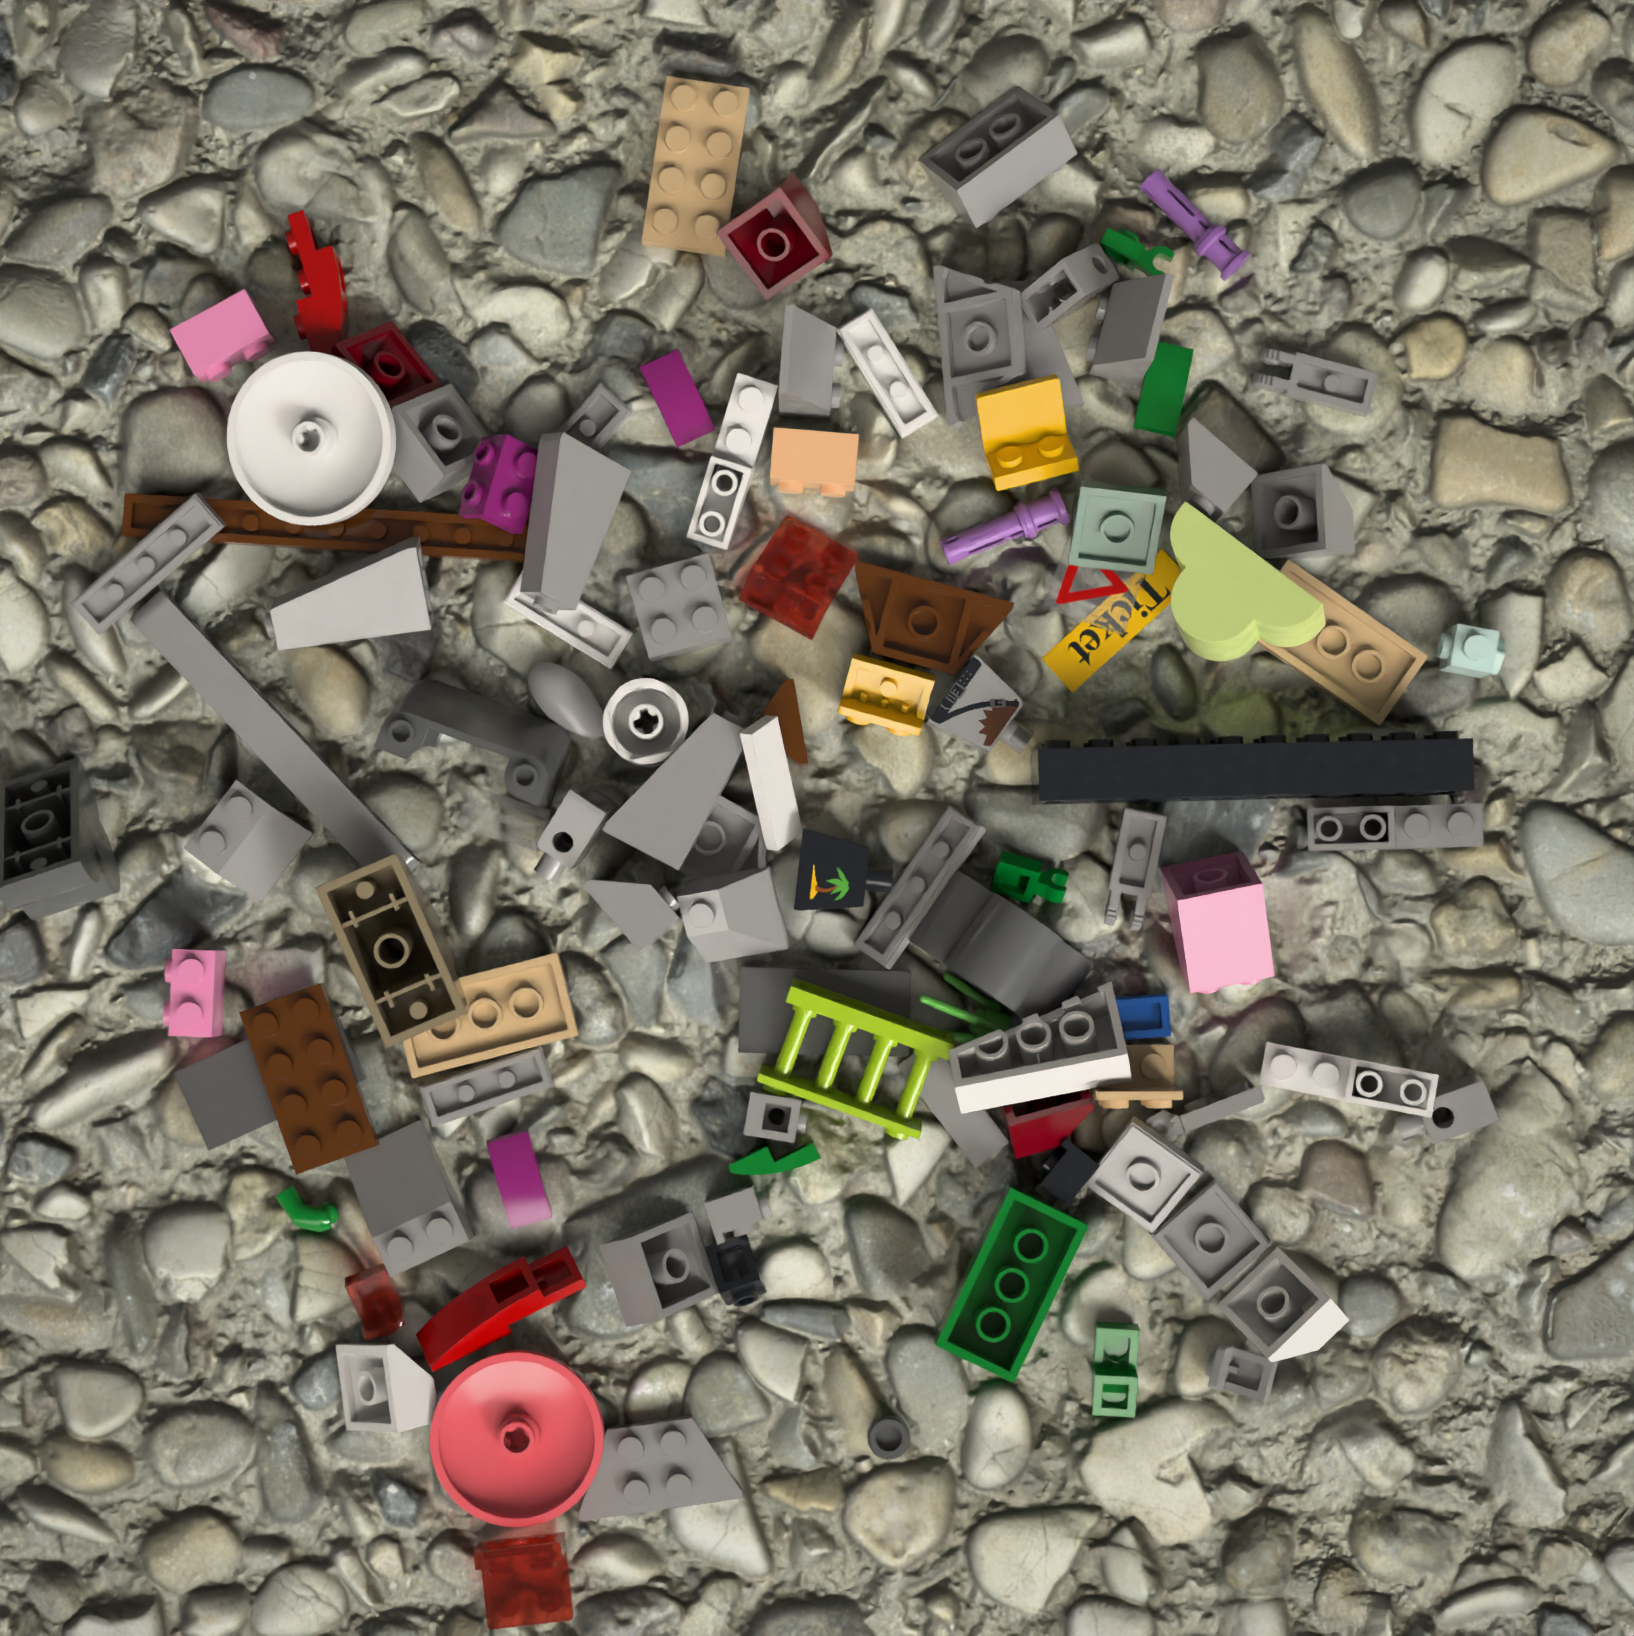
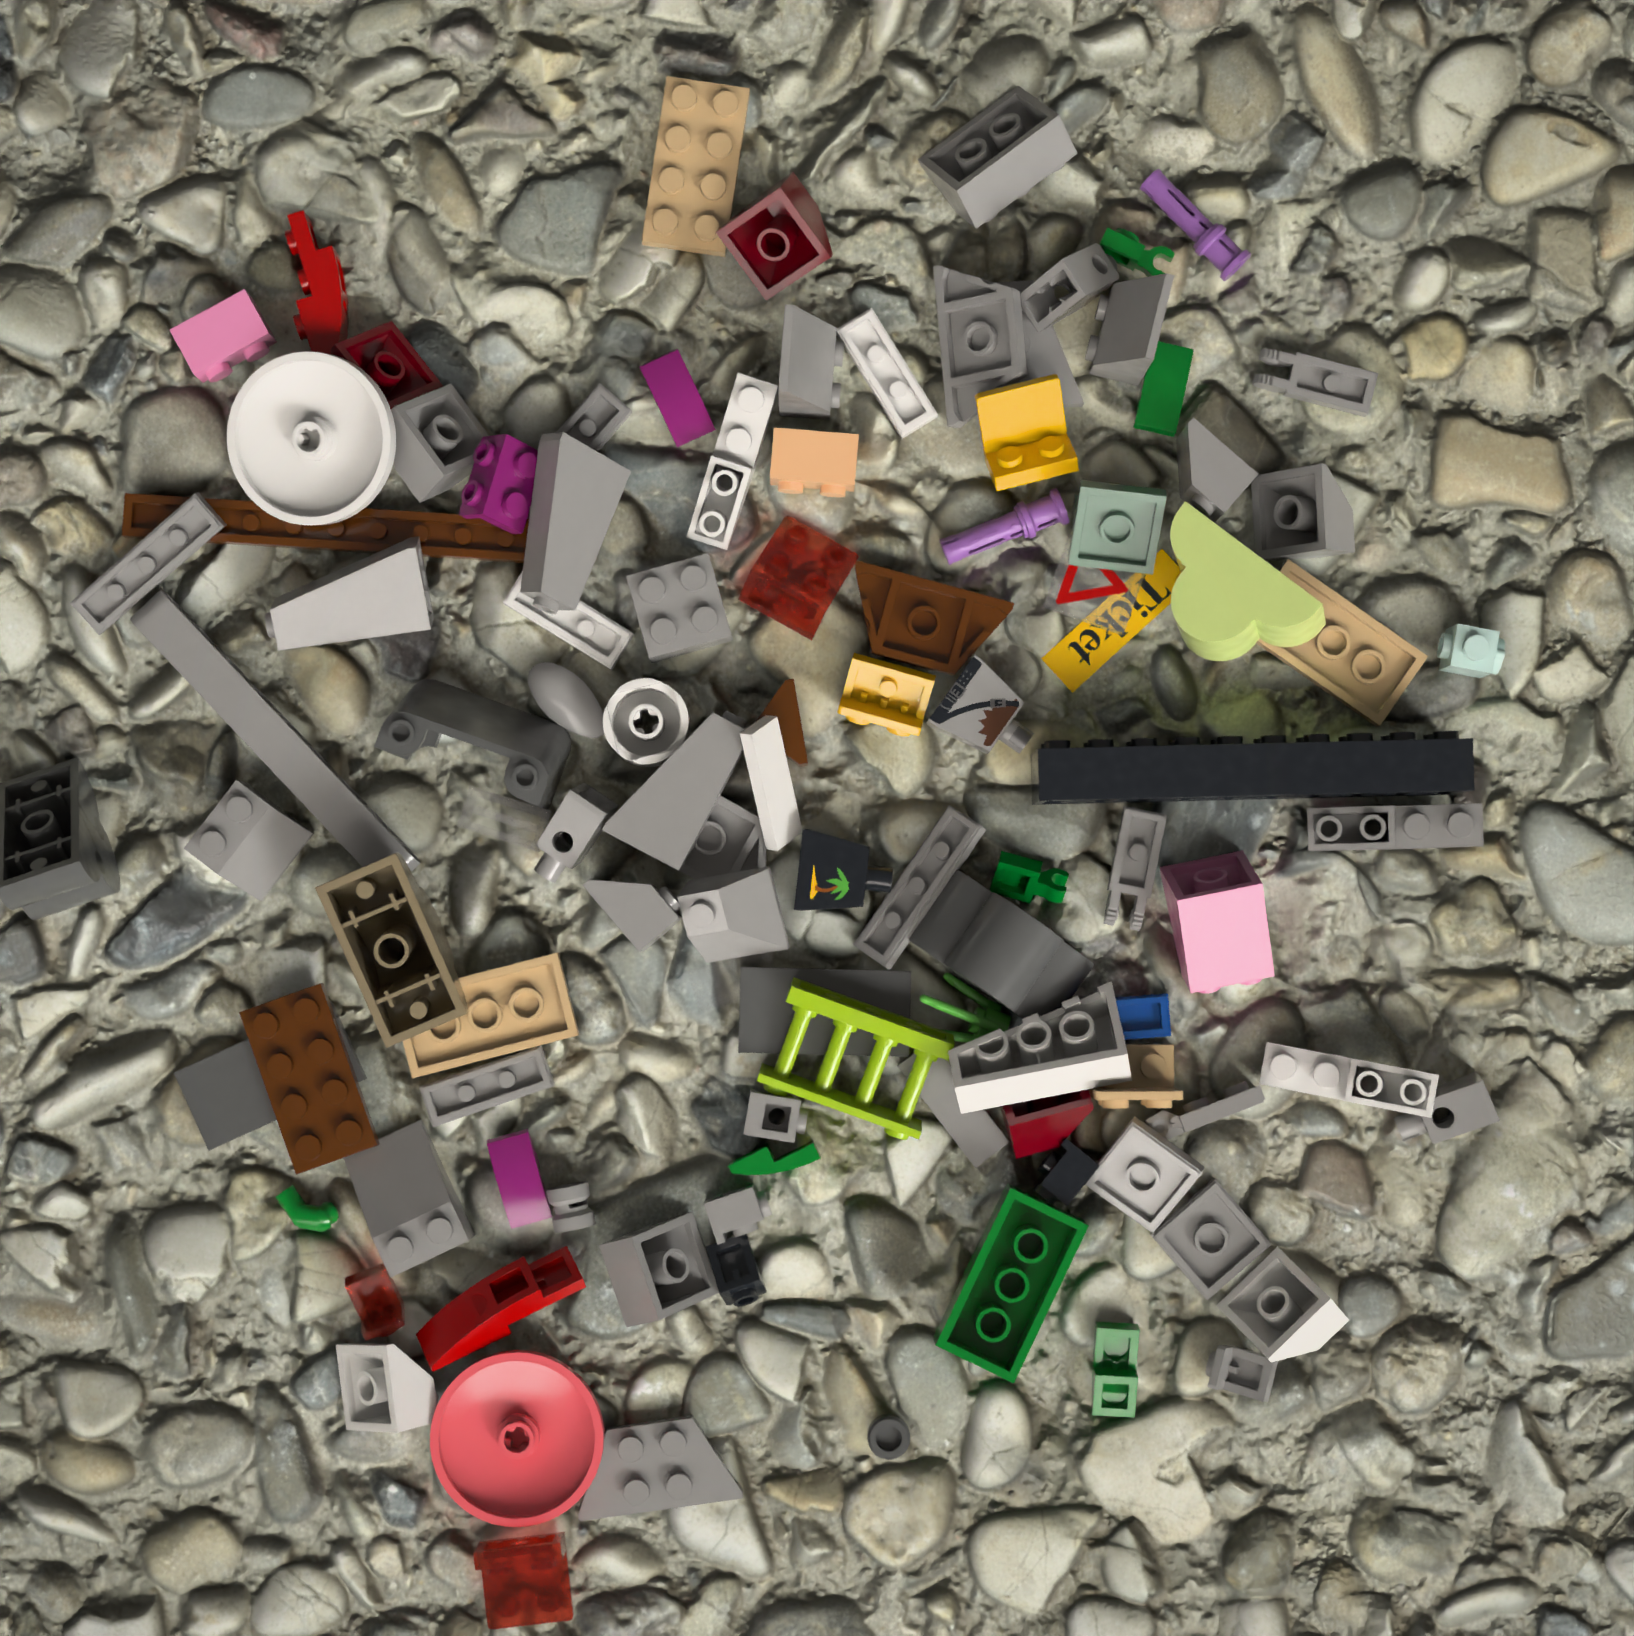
bright pink brick [163,949,226,1037] -> none
none -> light grey wheel [546,1181,596,1233]

